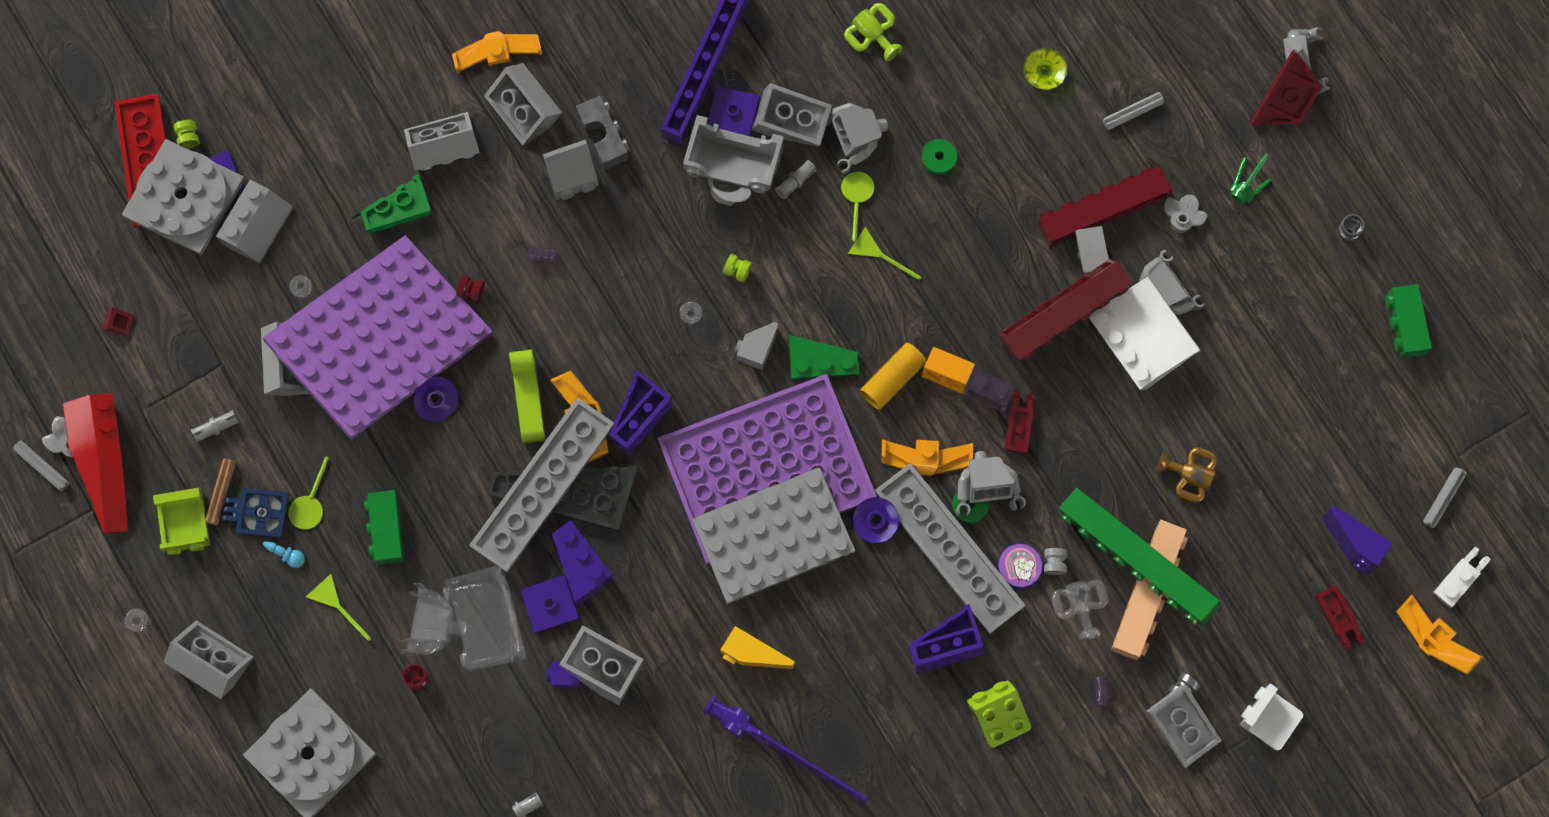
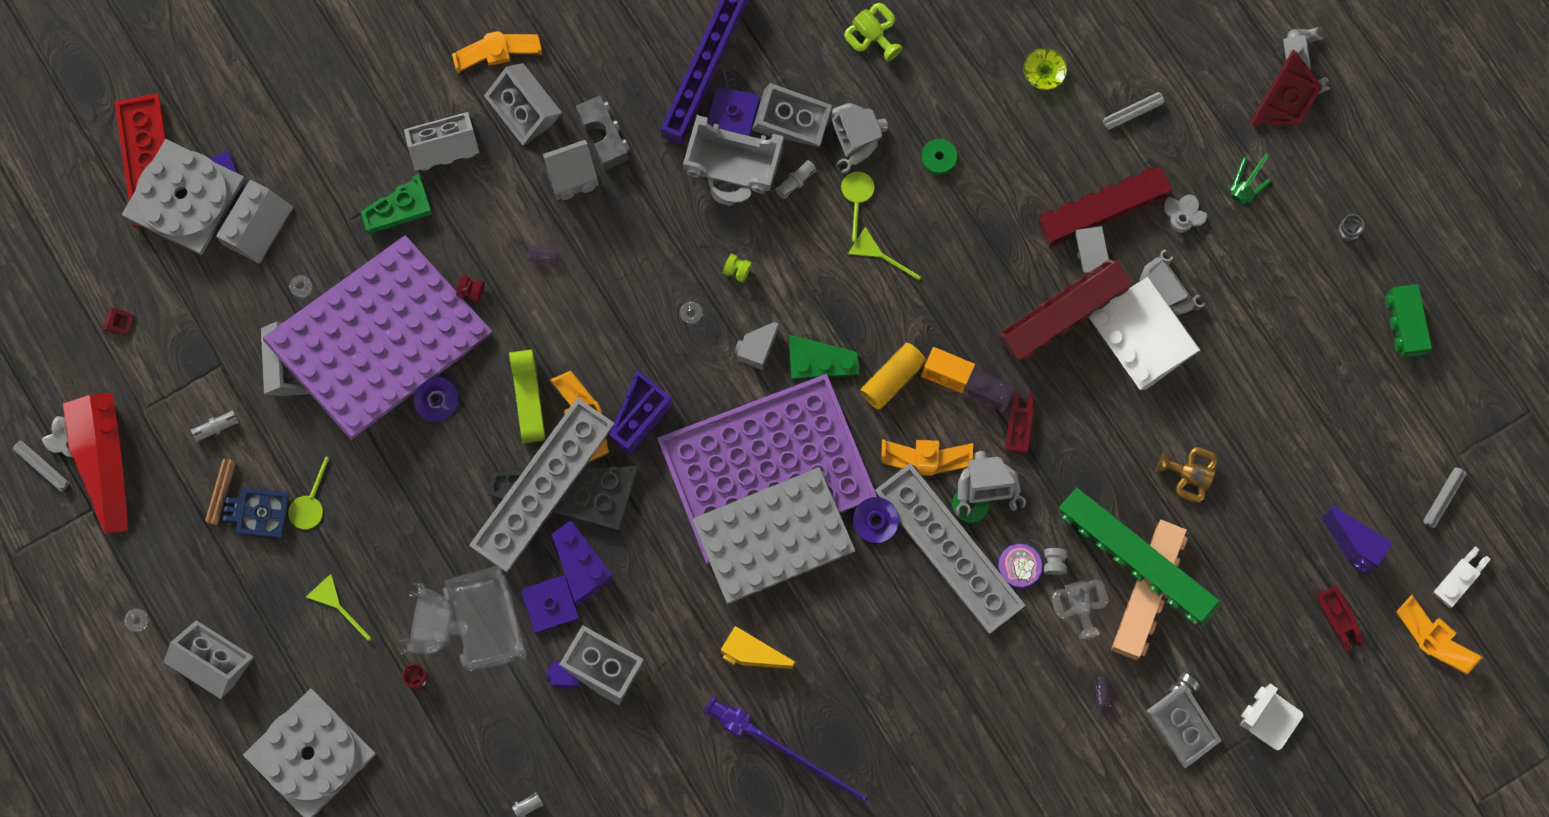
lime panel [153,488,210,555] -> none
lime wheel [174,120,200,149] -> none
medium azure bar [263,542,305,568] -> none
green brick [364,490,404,565] -> none
dark purple wedge [909,604,984,674] -> none
lime bracket [967,680,1031,748] -> none

